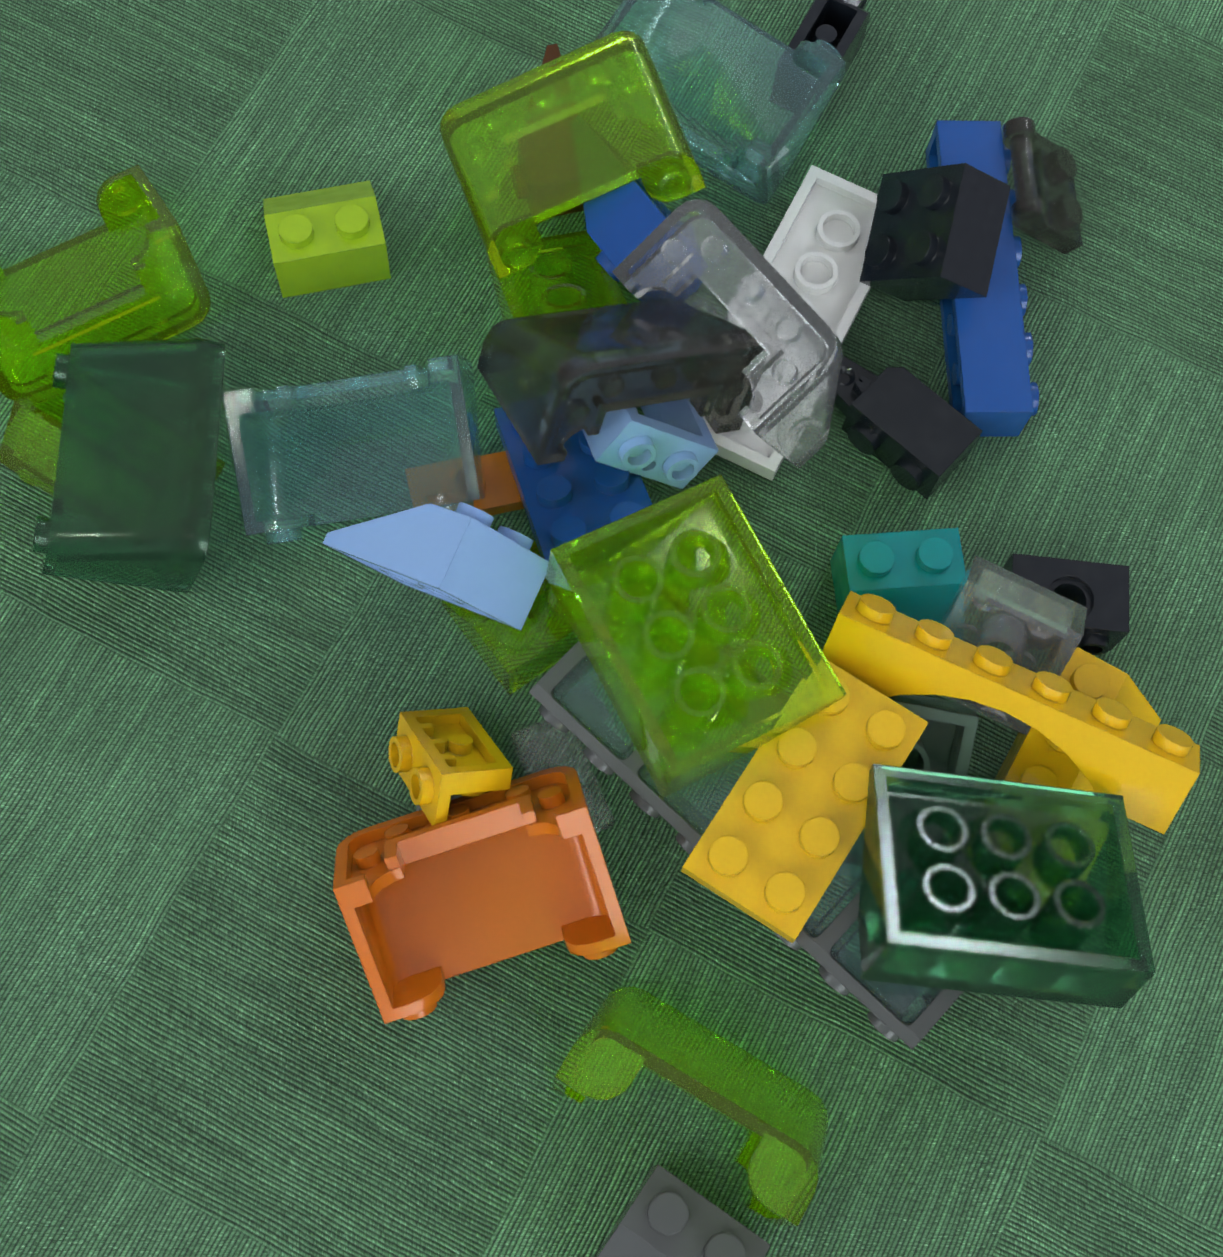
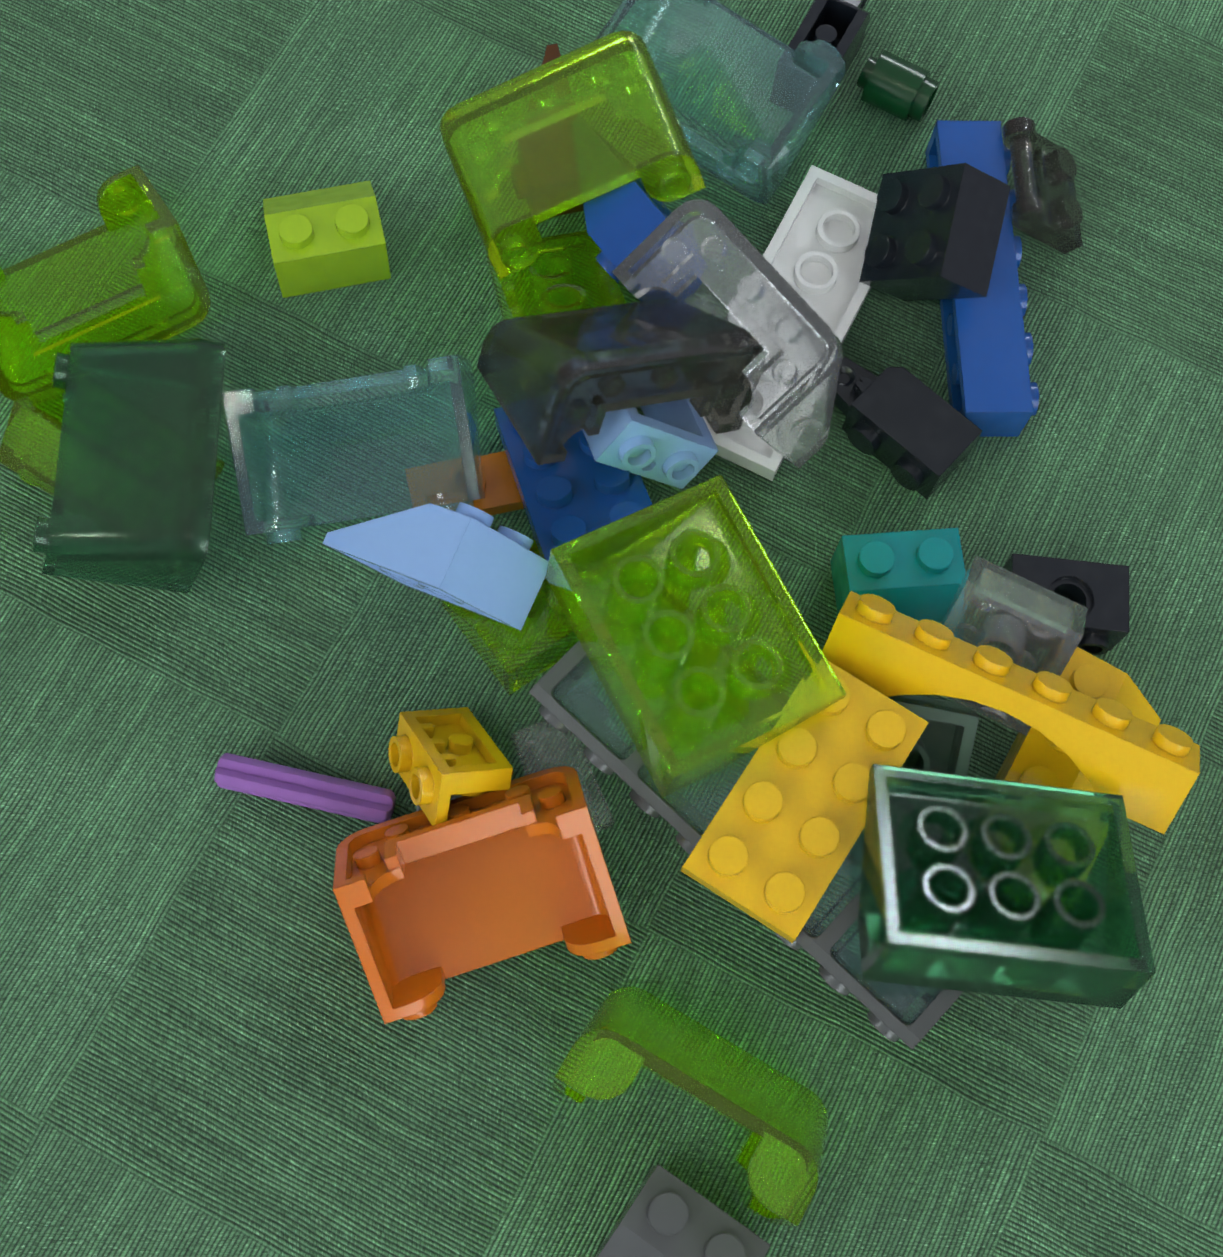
none -> medium lavender axle [214,753,396,823]
none -> dark green brick [857,50,940,122]

